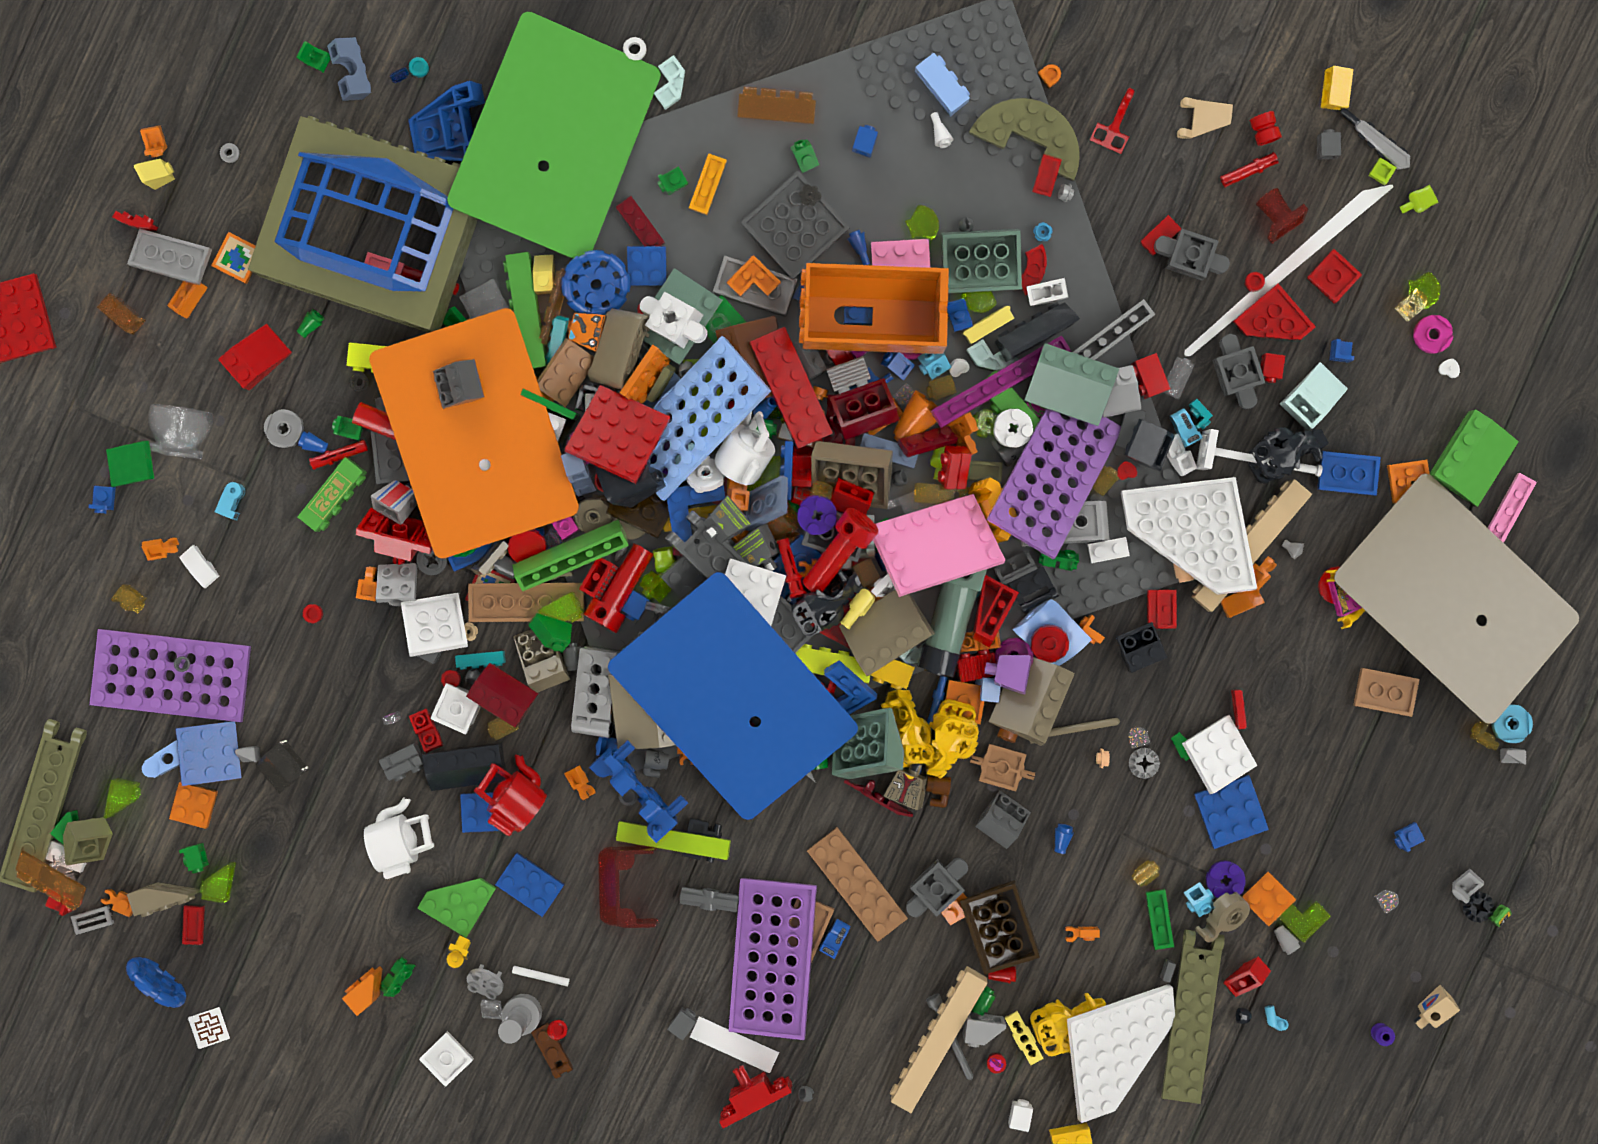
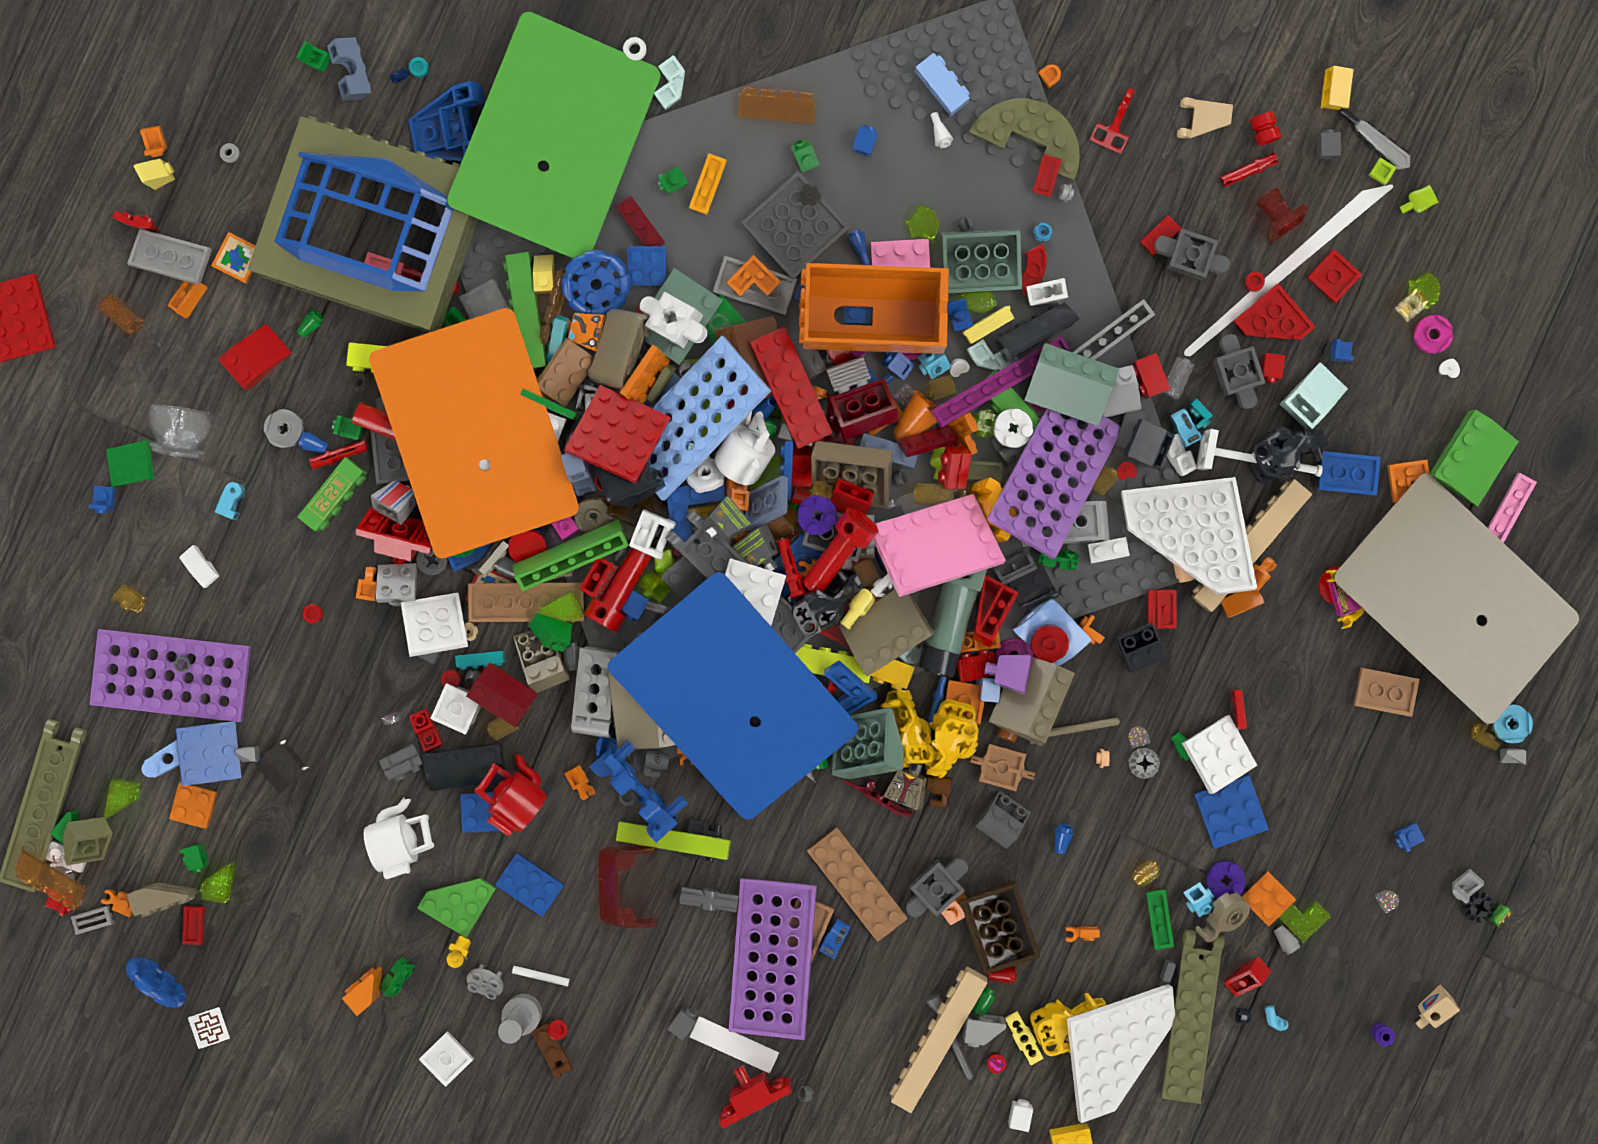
orange plate [142,538,179,561] -> none
dark grey slope [433,359,484,409] -> none
clear plate [480,999,502,1019] -> none
light grey rock [1282,540,1304,559] -> none
none -> white plate [629,509,676,559]

